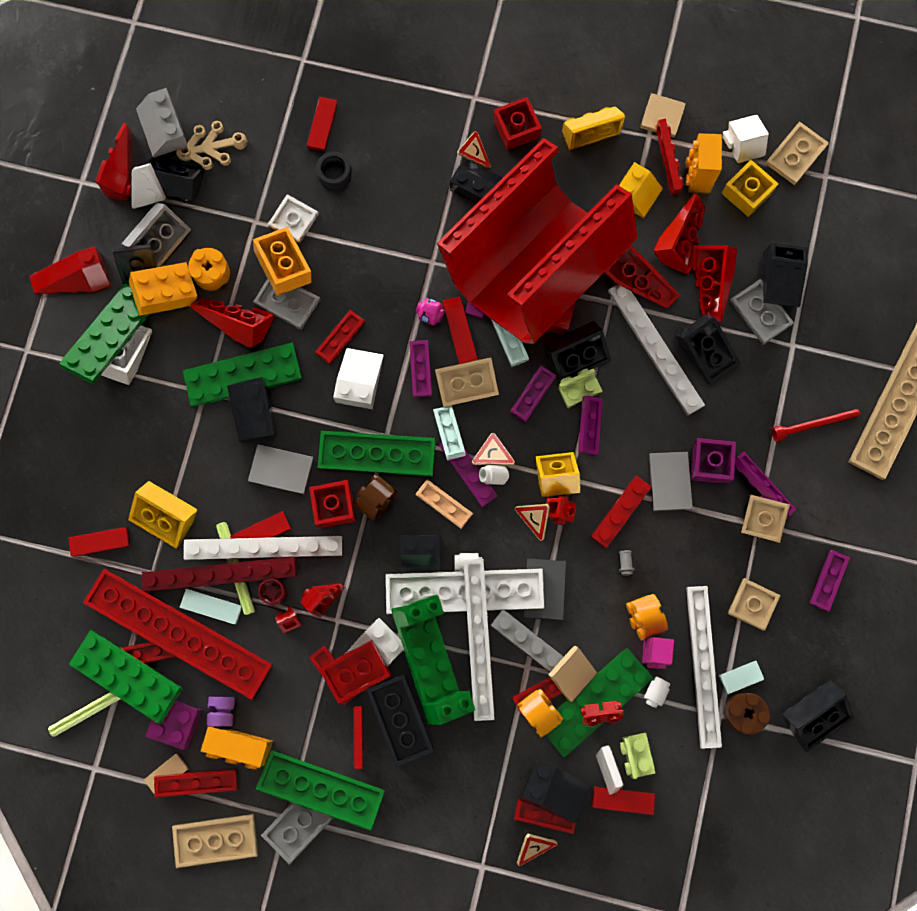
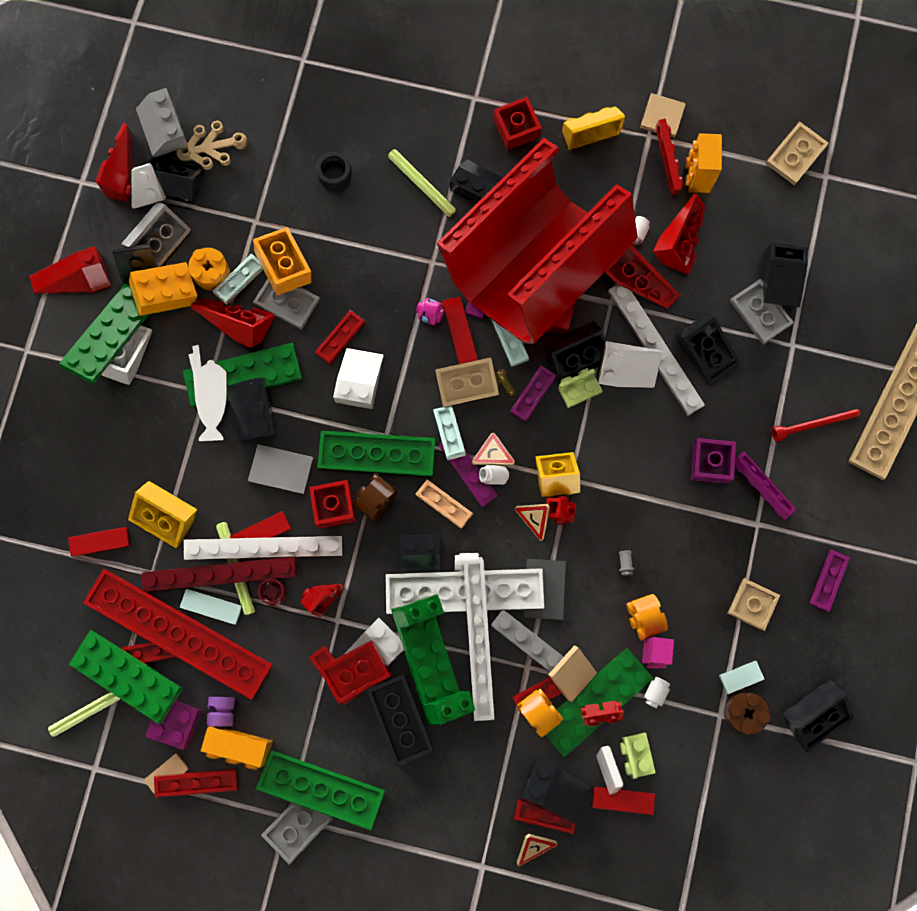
tan tile [172,814,258,868] -> none
white tile [268,195,319,244] -> none
red tile [275,607,301,634] -> none
red tile [307,97,338,152] -> none
red tile [354,706,364,769] -> none
magenta plate [409,340,432,398] -> none
piece [457,131,491,169] -> none
magenta plate [578,395,603,455] -> none
red plate [591,475,652,548] -> none
yellow slope [619,162,663,219] -> none
light grey tile [649,452,693,511] -> none
white plate [686,586,722,748] -> none
red wedge [692,245,737,322] -> none
yellow brick [722,160,778,217] -> none
white plate [723,115,769,163] -> none
tan tile [741,495,790,543] -> none
none -> white sticker [188,345,227,441]
none -> light aqua tile [213,254,263,305]
none -> yellowish green axle [389,149,456,217]
none -> clear yellow piece [495,369,515,396]
none -> white slope [598,341,662,388]
none -> white brick [632,216,650,245]

